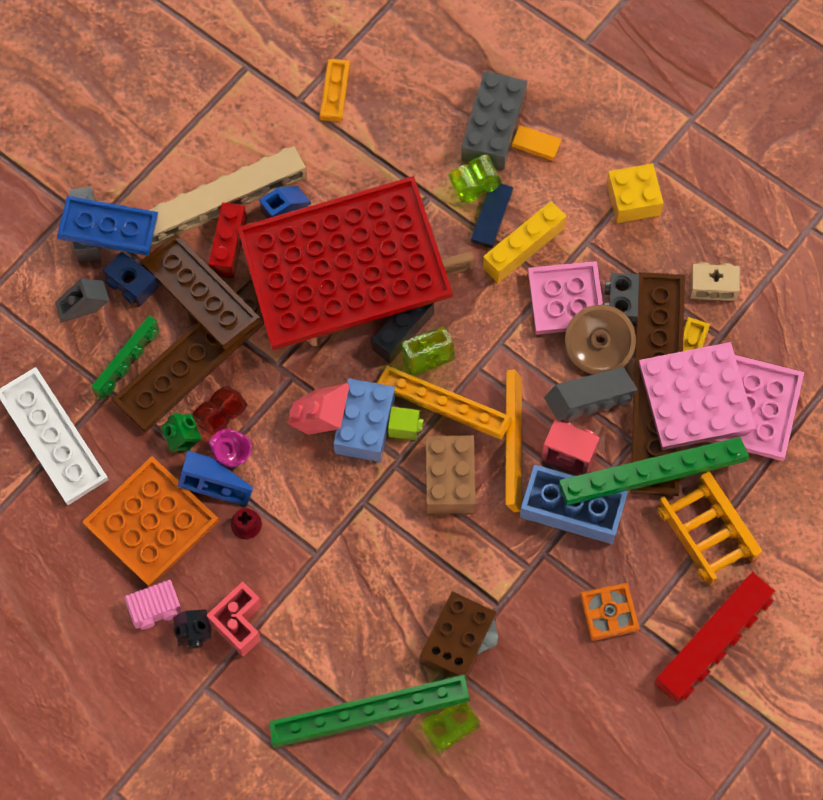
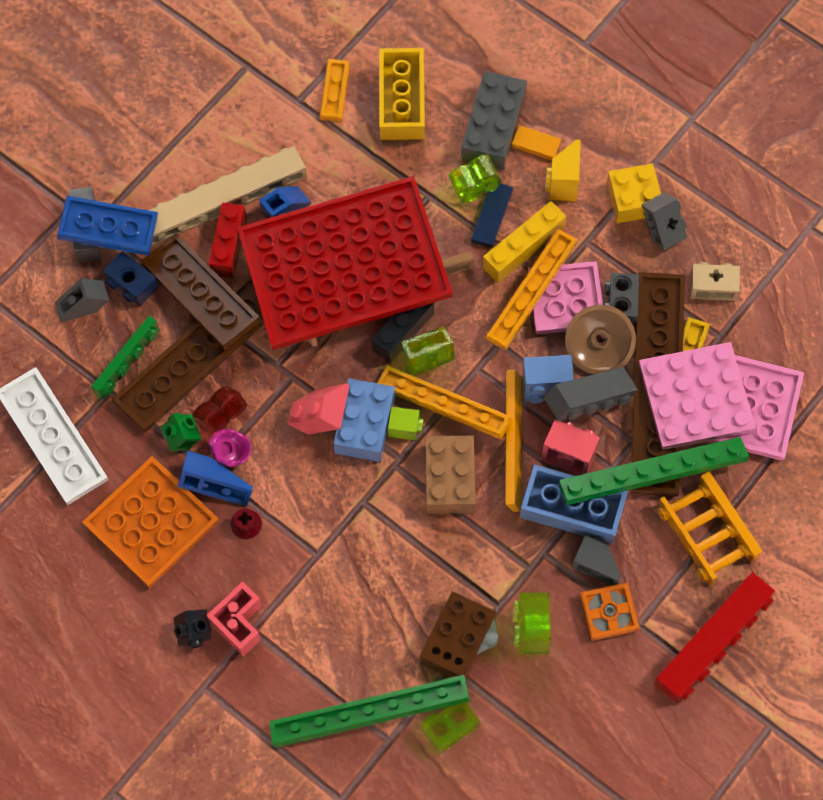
bright pink brick [124,580,182,630] -> none
none -> yellow brick [379,48,425,140]
none -> light orange tile [486,229,578,351]
none -> clear neon green brick [513,592,551,654]
none -> medium blue brick [522,355,574,404]
none -> yellow slope [545,140,581,202]
none -> dark grey slope [572,536,621,586]
none -> dark grey brick [642,192,688,250]

